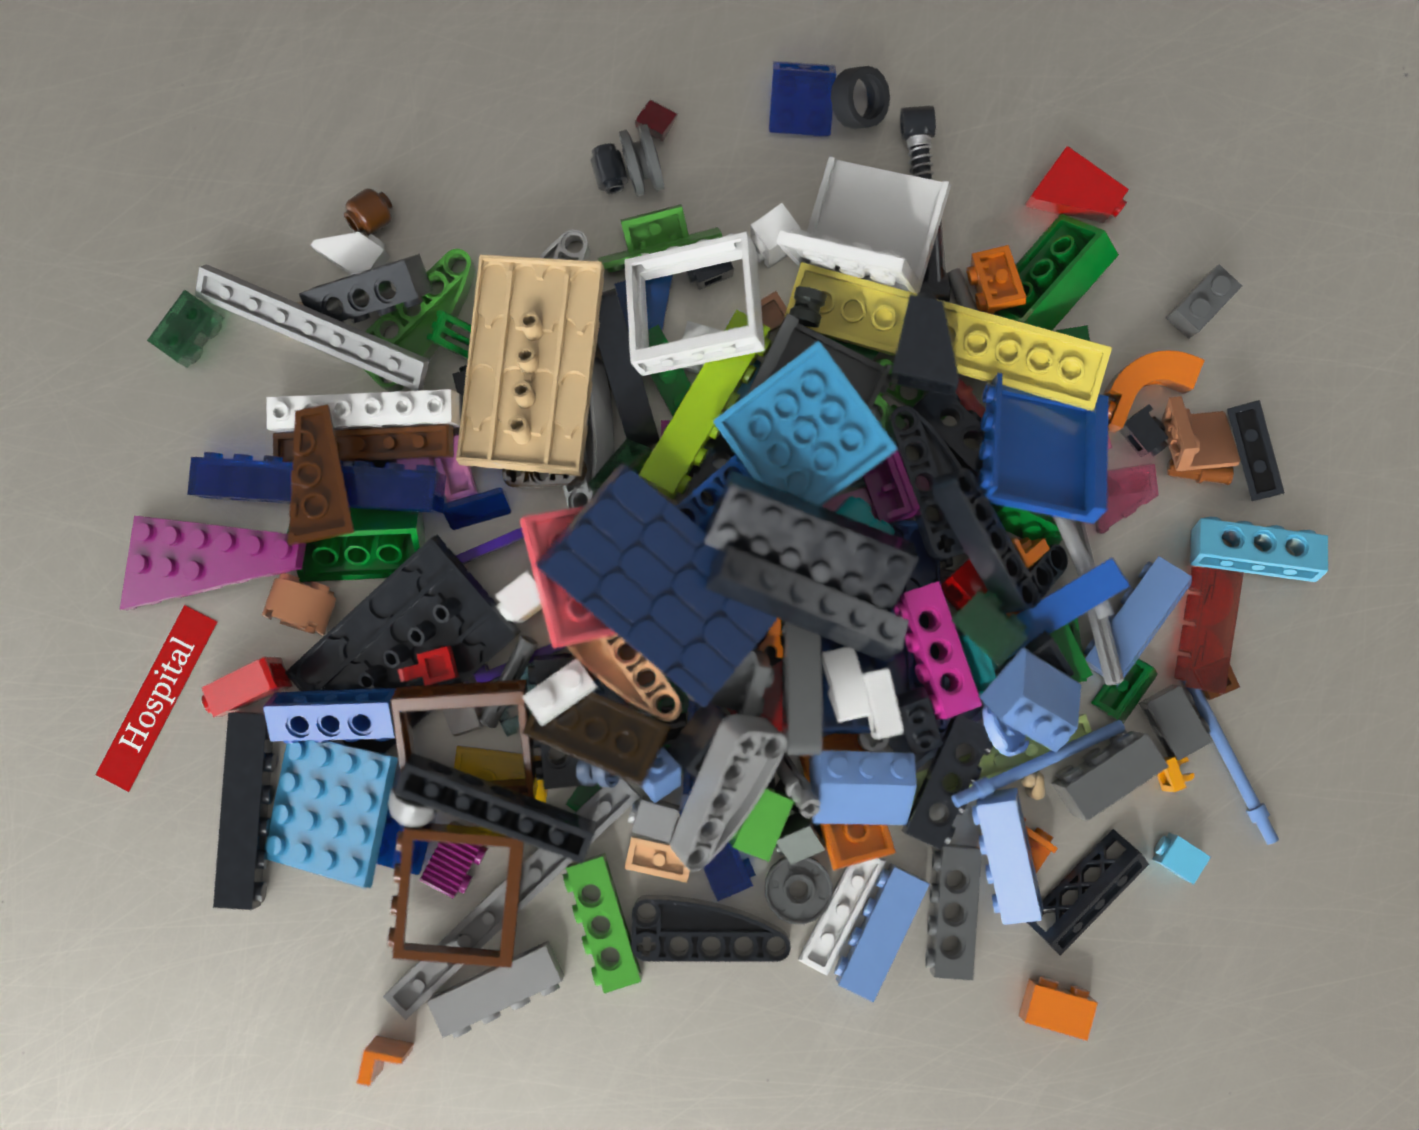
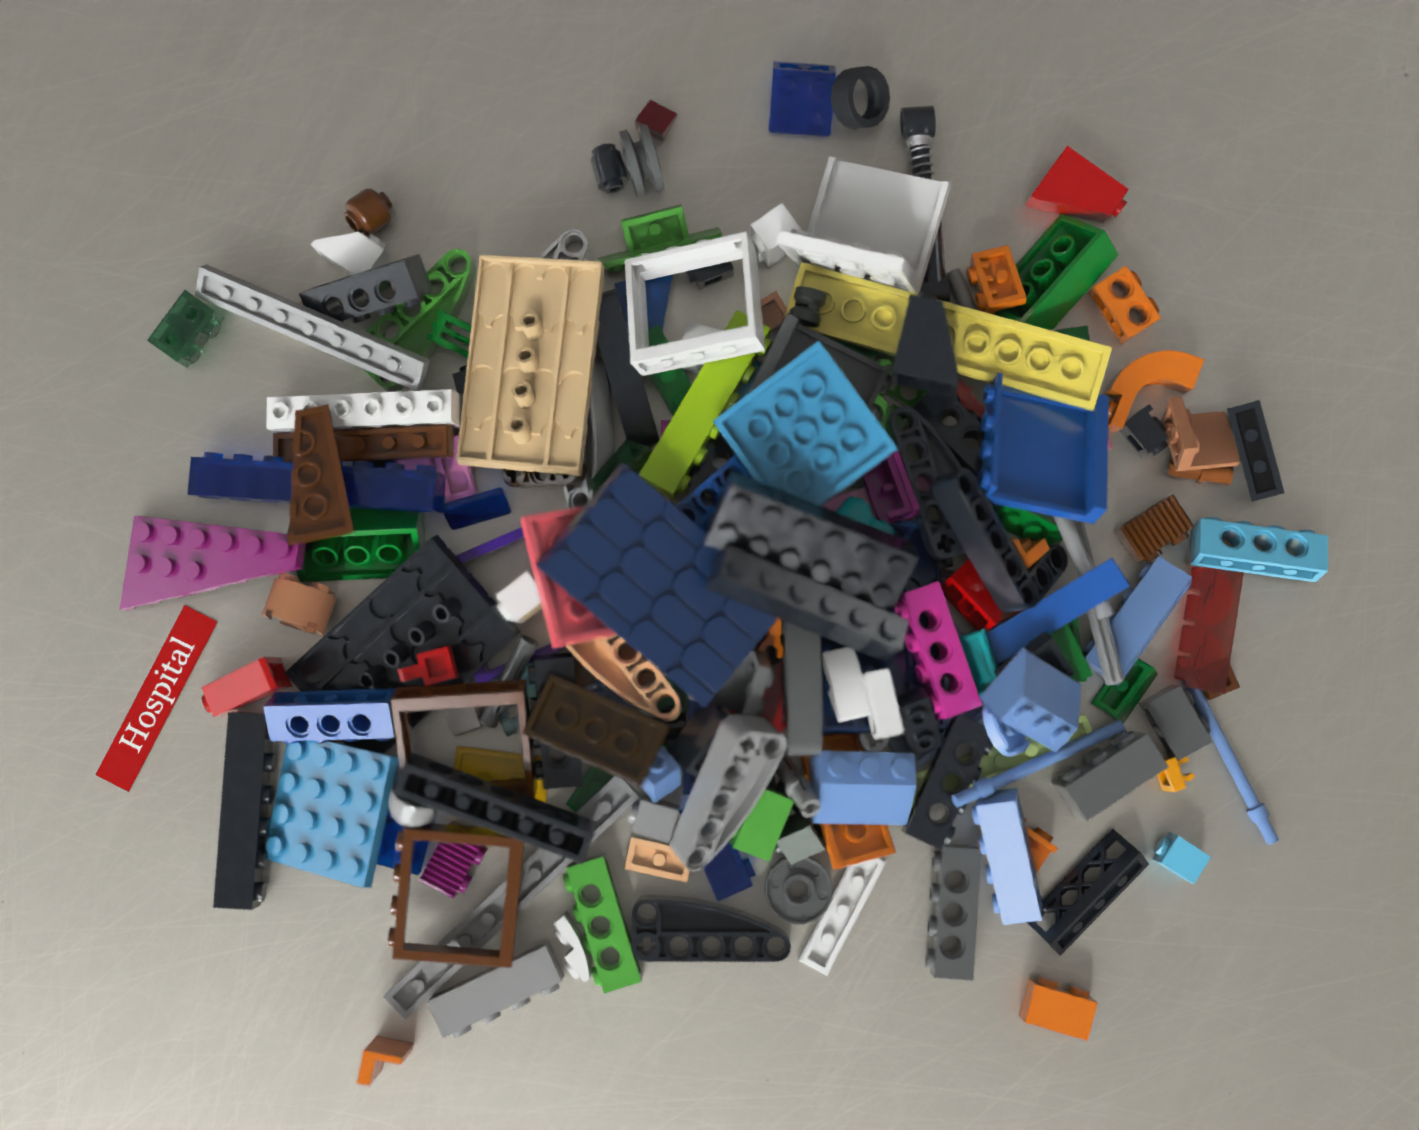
white plate [522,658,597,726] -> none
sand blue wheel [576,760,620,788] -> none
medium blue brick [834,863,930,1003] -> none
clear green brick [951,589,1028,666] -> none
tan arm [1021,771,1046,800] -> none
clear pink wing [1095,463,1159,534] -> none
dark grey brick [1166,264,1242,339] -> none
none -> white slope [554,911,592,983]
none -> orange brick [1087,266,1161,345]
none -> reddish brown brick [1114,494,1194,563]

